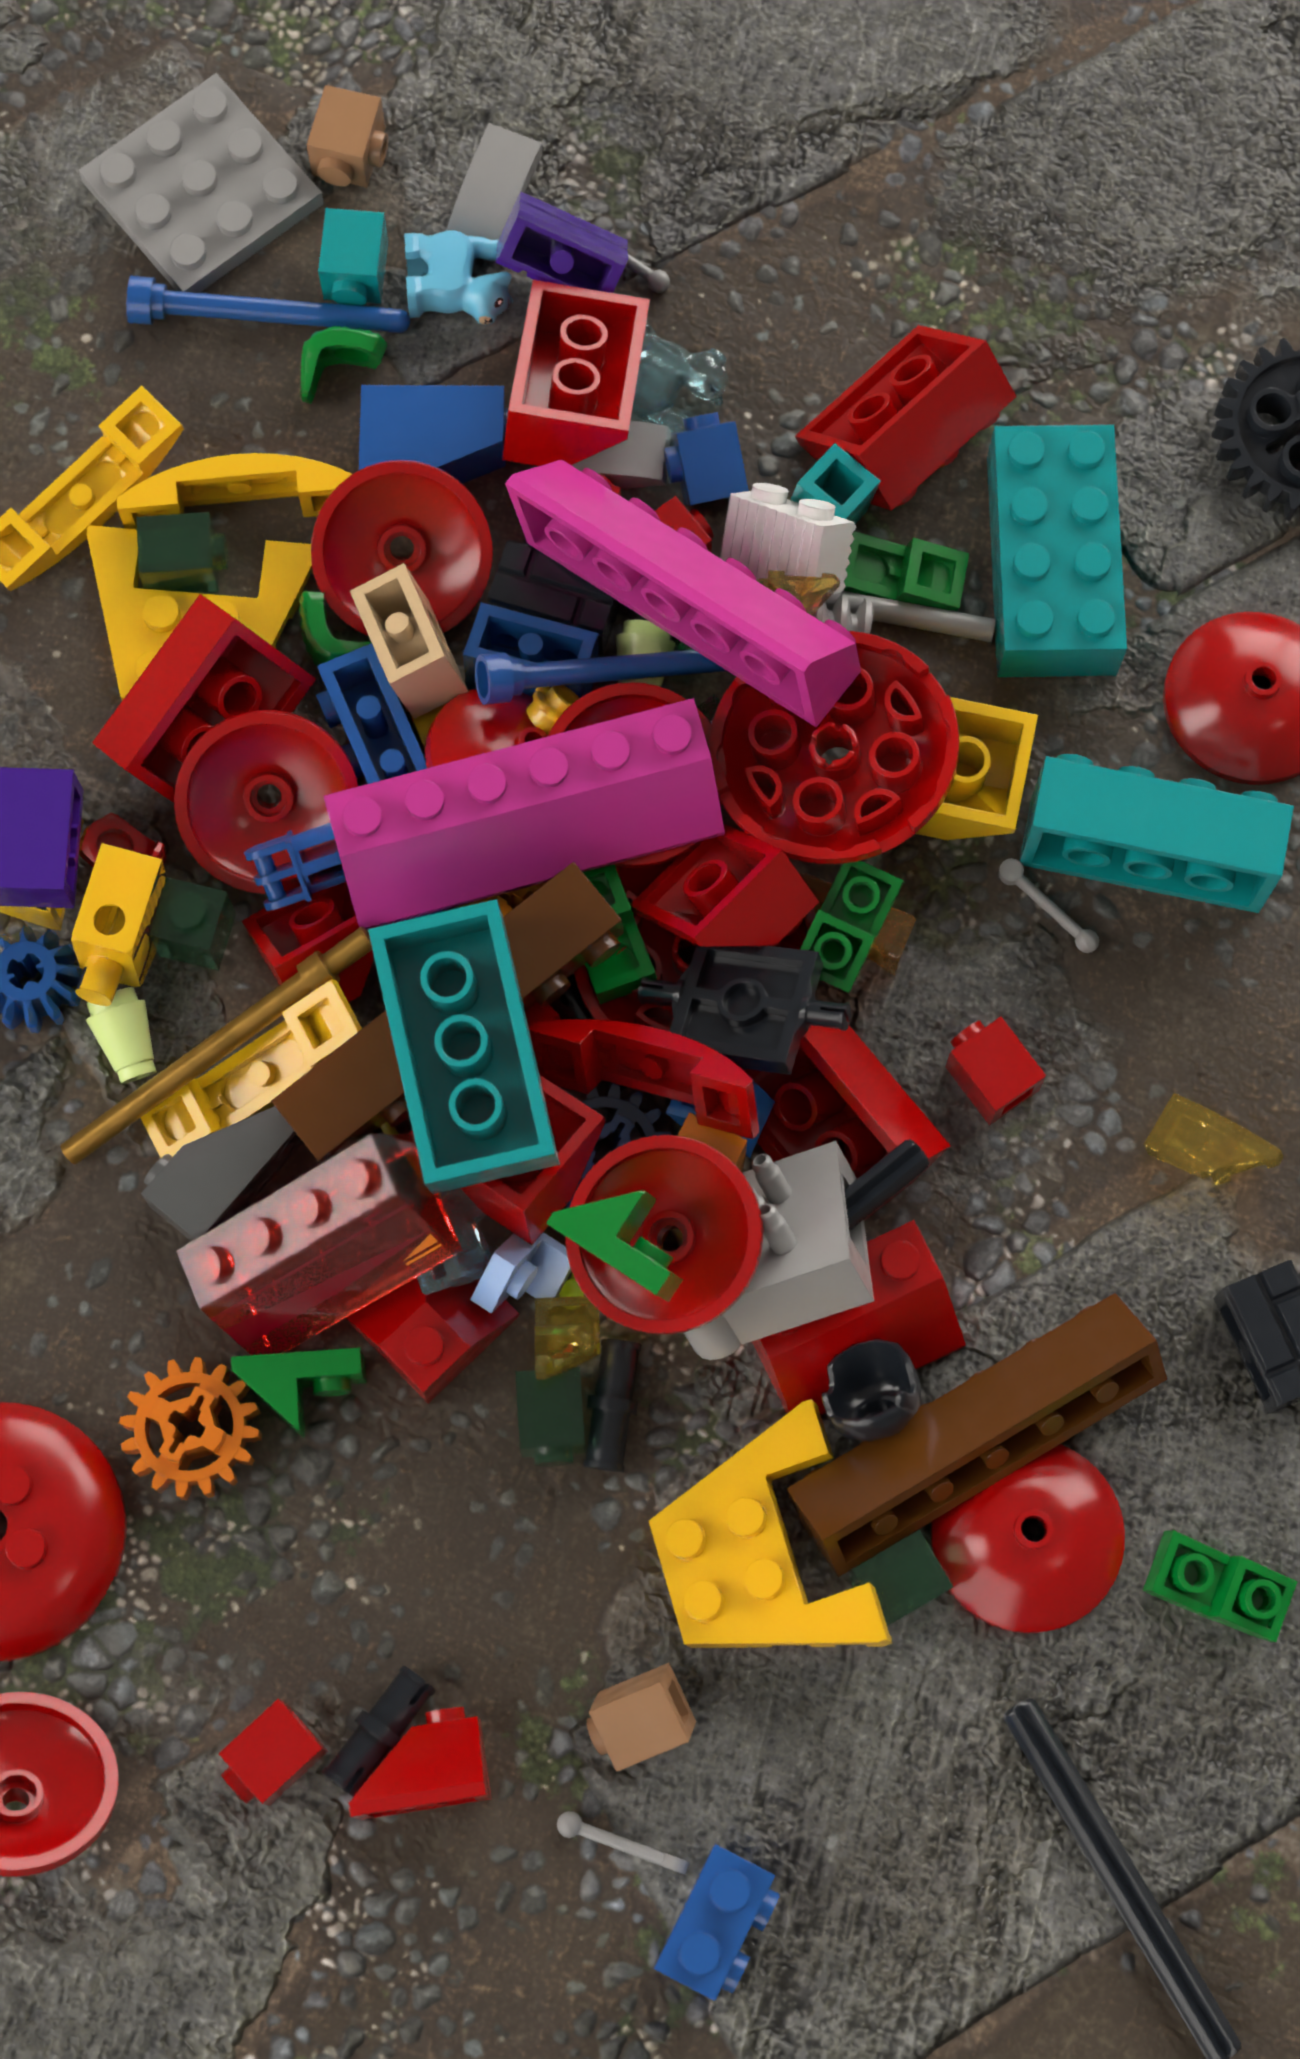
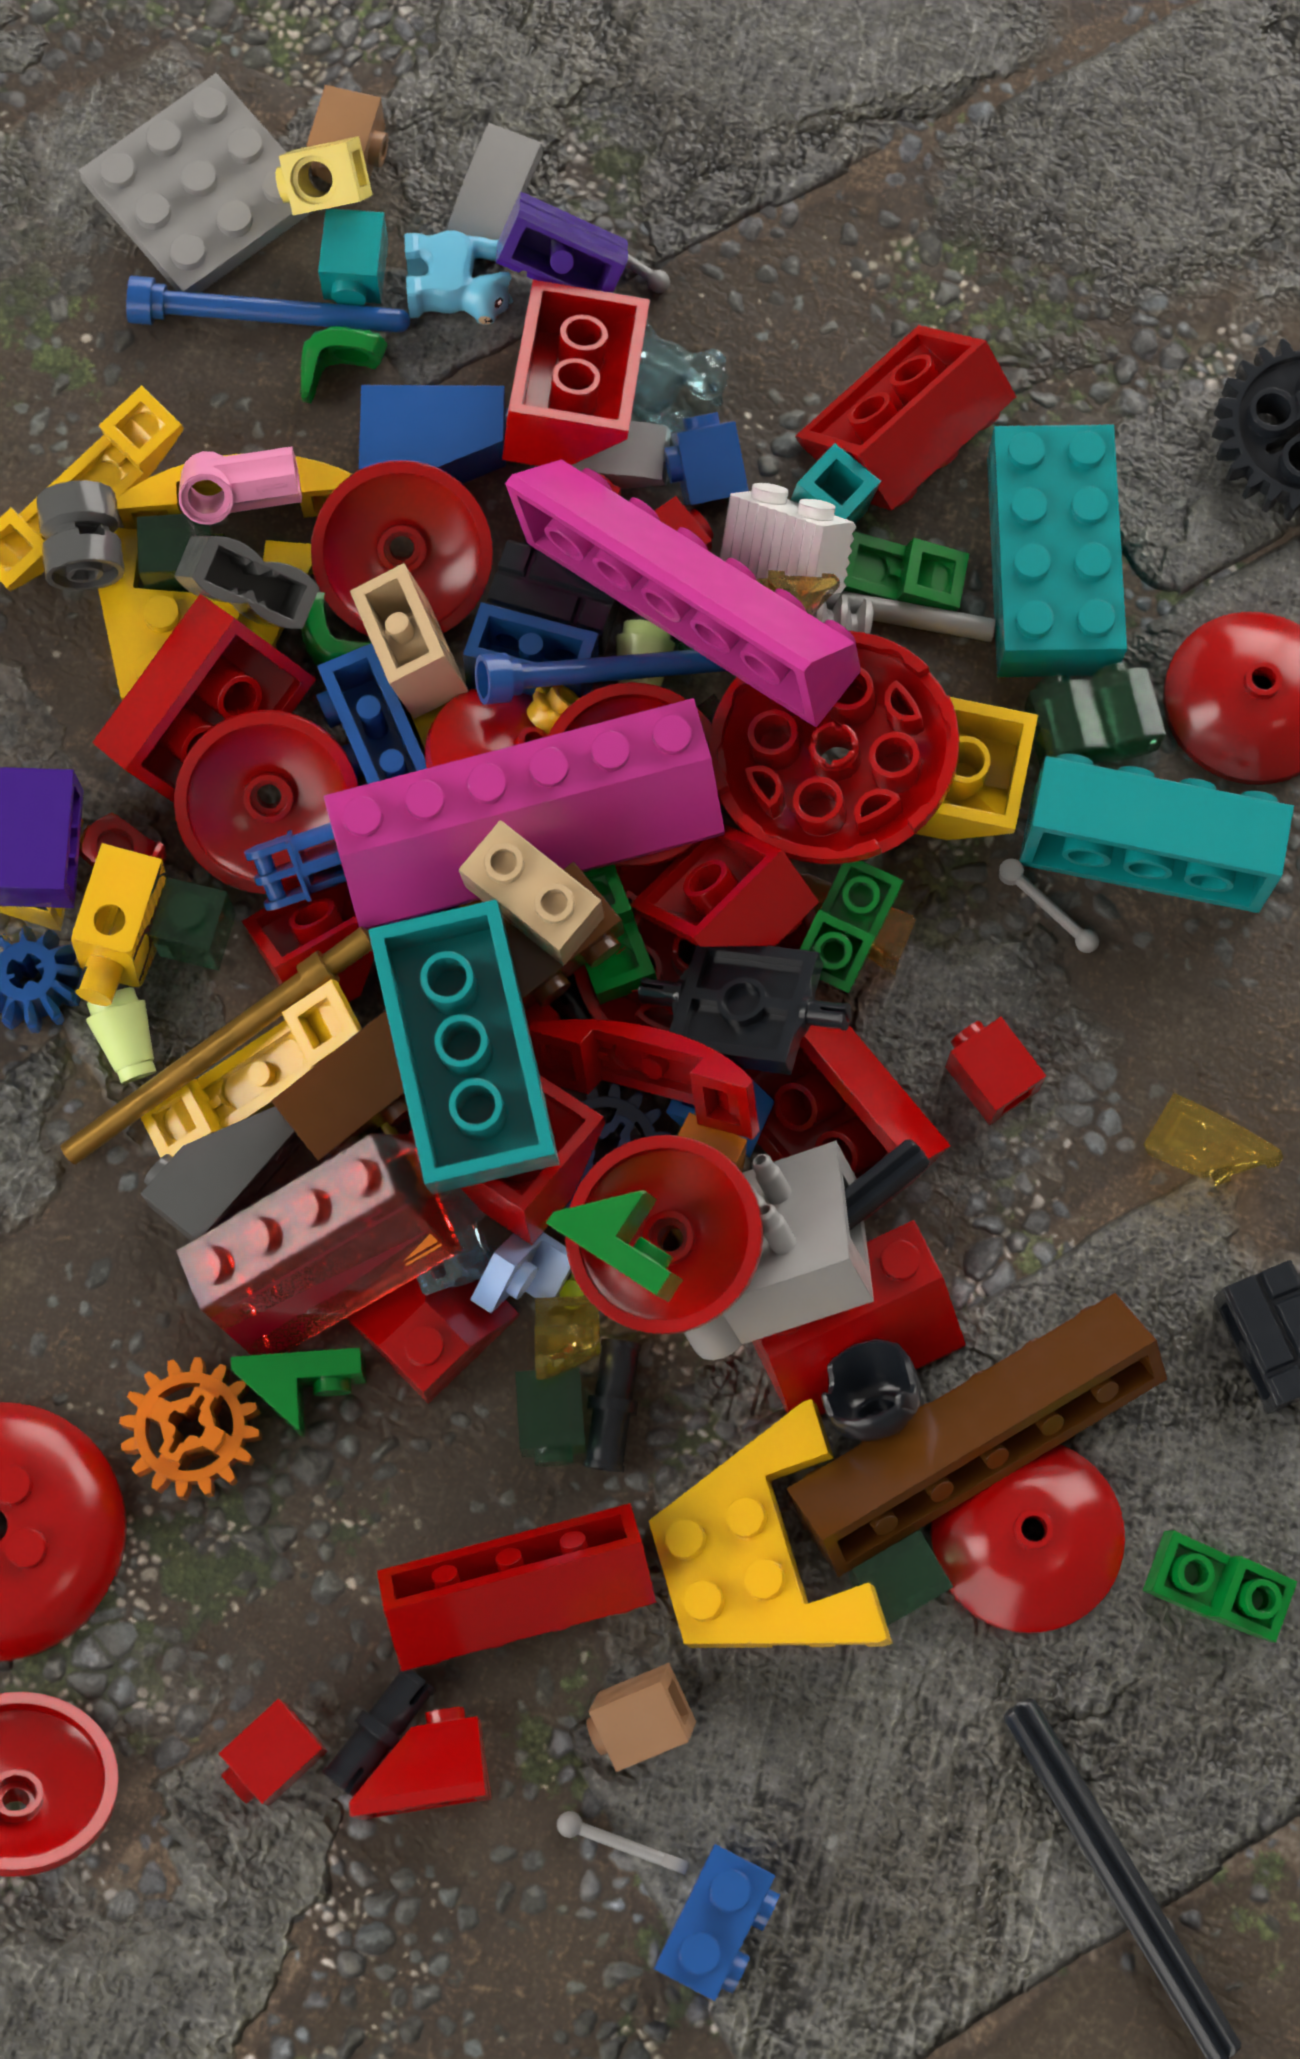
none -> dark grey wheel [37,480,125,591]
none -> dark grey brick [174,536,319,629]
none -> bright pink piece [179,447,302,525]
none -> light yellow brick [275,136,373,216]
none -> red brick [377,1503,656,1672]
none -> tan brick [458,820,605,966]
none -> clear green brick [1024,663,1166,769]

